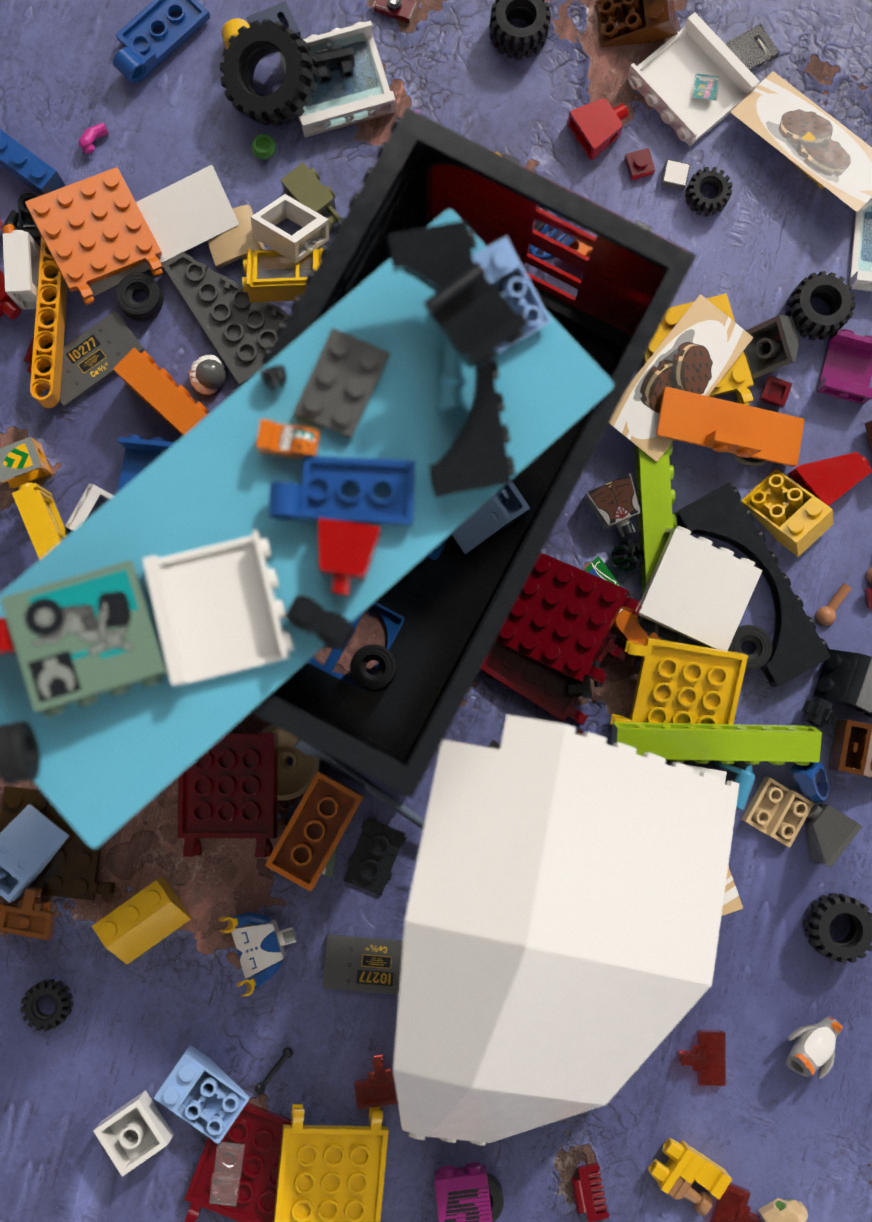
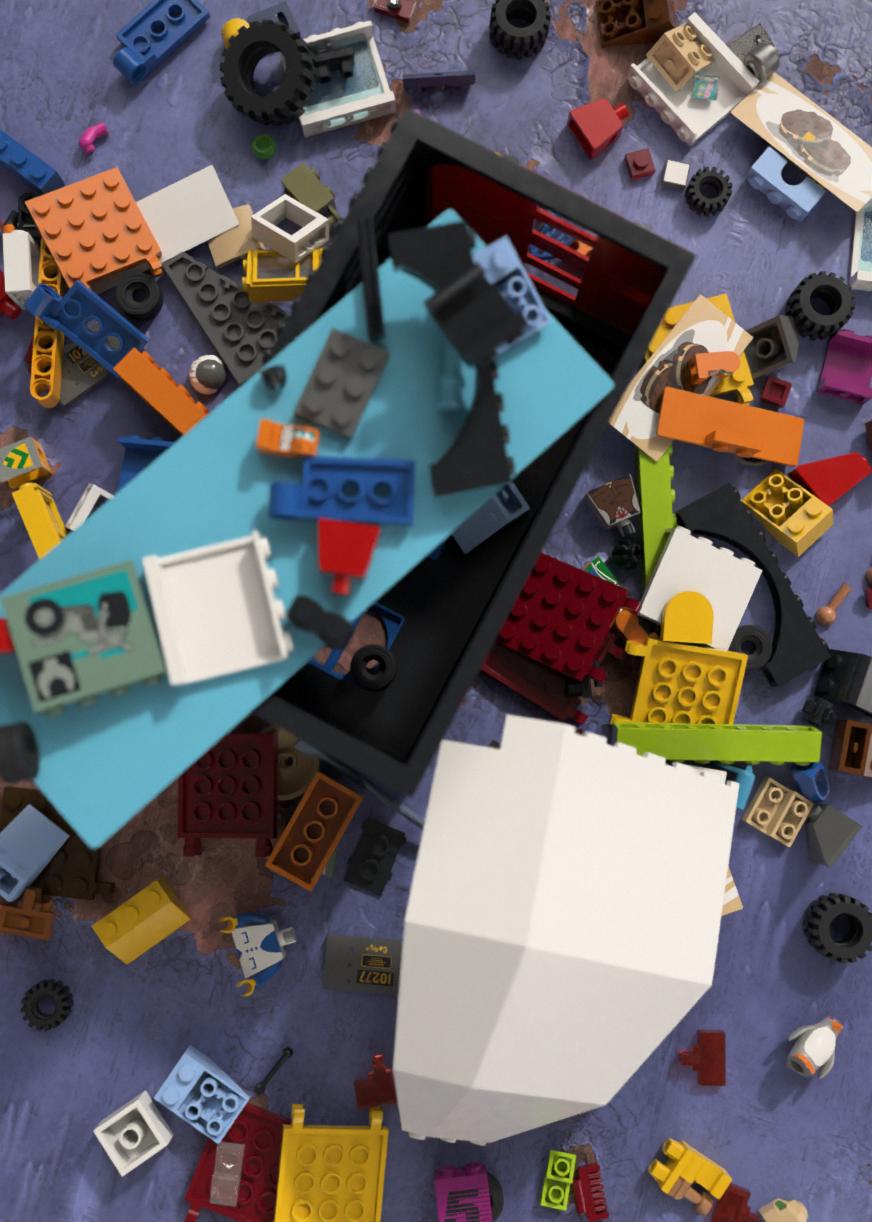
none -> blue hinge [24,280,150,378]
none -> black axle [356,217,385,339]
none -> dark blue tile [402,70,475,93]
none -> lime slope [539,1150,576,1211]
none -> tan bracket [646,24,715,92]
none -> yellow tile [660,591,714,644]
none -> orange leg [688,351,740,385]
none -> flat silver head [743,42,780,81]
none -> light blue arch [745,146,826,223]

